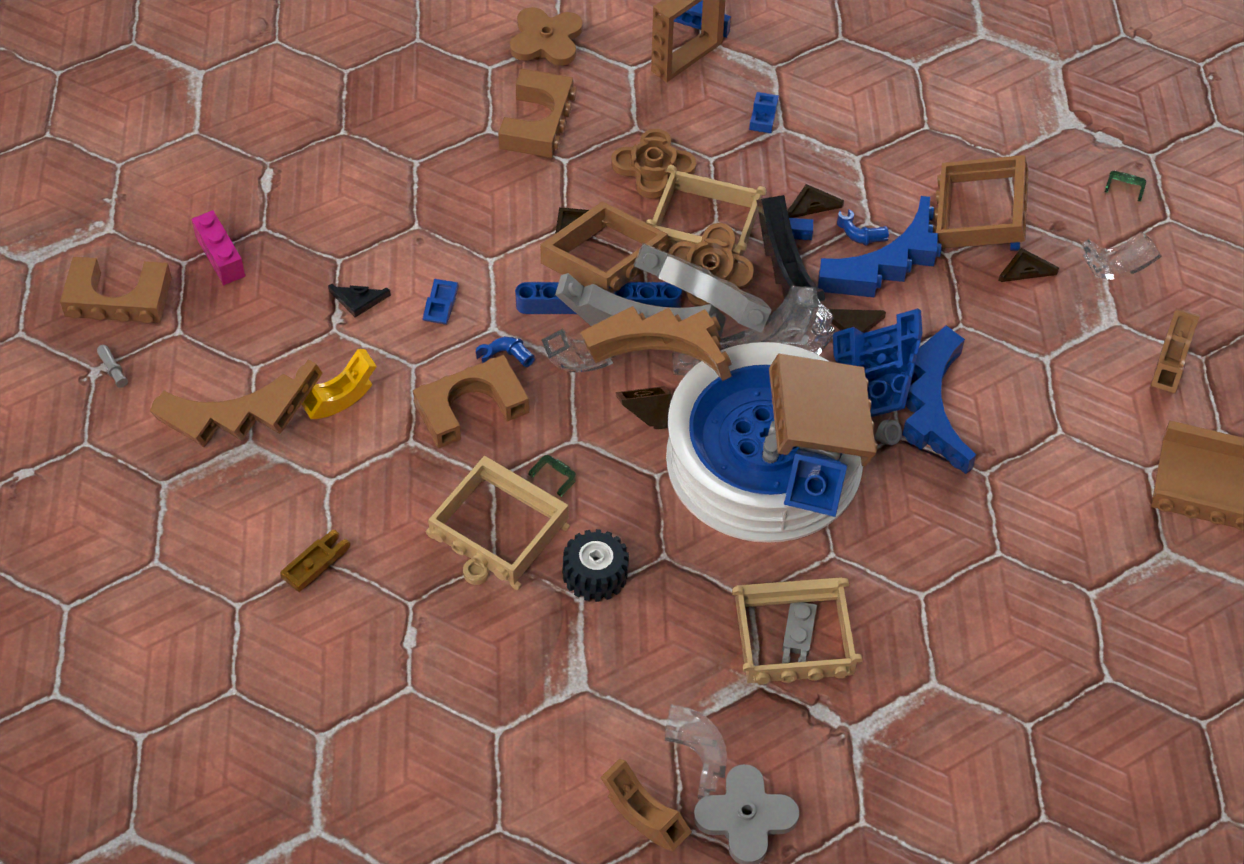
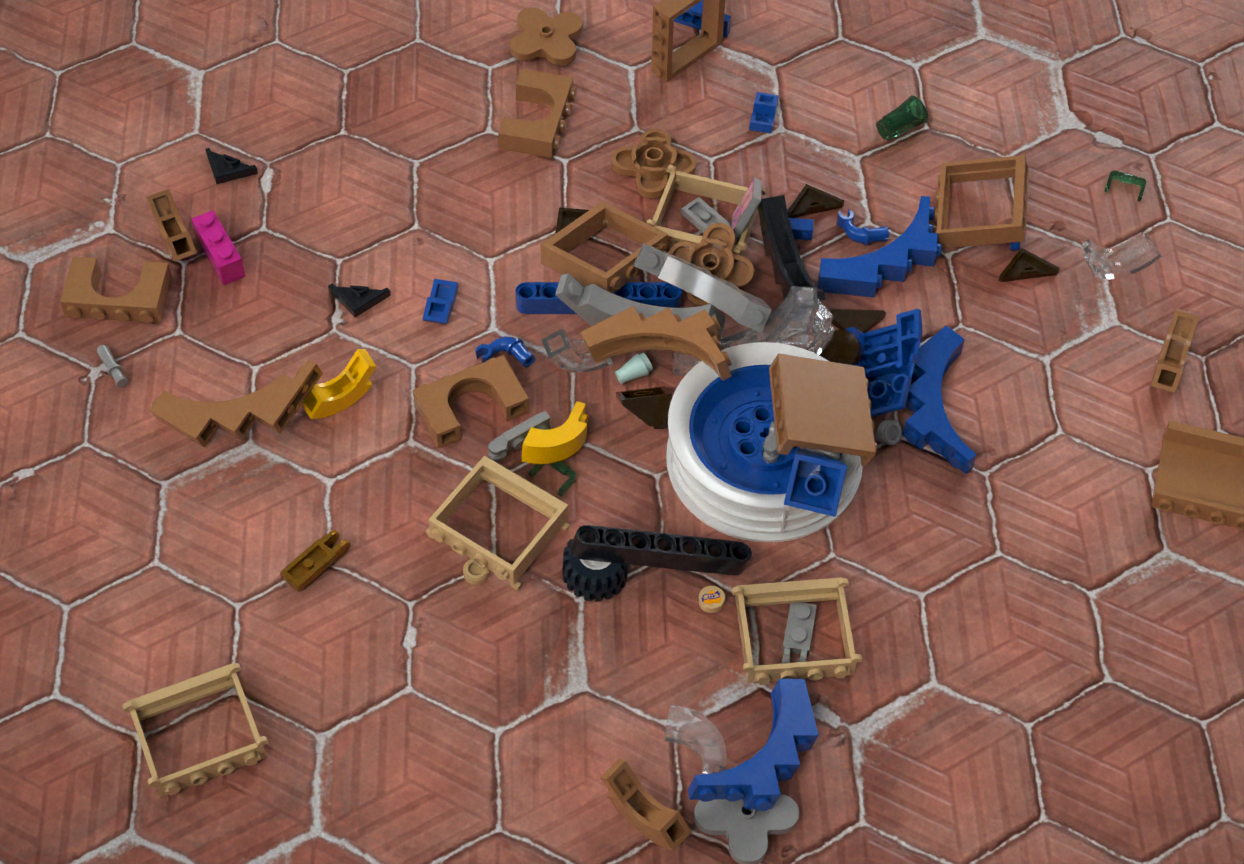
none -> tan window [122,663,268,797]
none -> medium nougat arch [146,189,197,261]
none -> black tile [205,148,258,184]
none -> light grey hinge [488,411,550,462]
none -> yellow arch [522,401,589,464]
none -> black beam [570,525,752,576]
none -> light aqua cone [615,353,653,384]
none -> light grey hinge [681,197,740,244]
none -> blue arch [688,679,819,811]
none -> tan tile [698,586,725,613]
none -> light grey tile [731,177,762,238]
none -> dark brown tile [815,330,862,366]
none -> clear green plant [876,95,928,141]

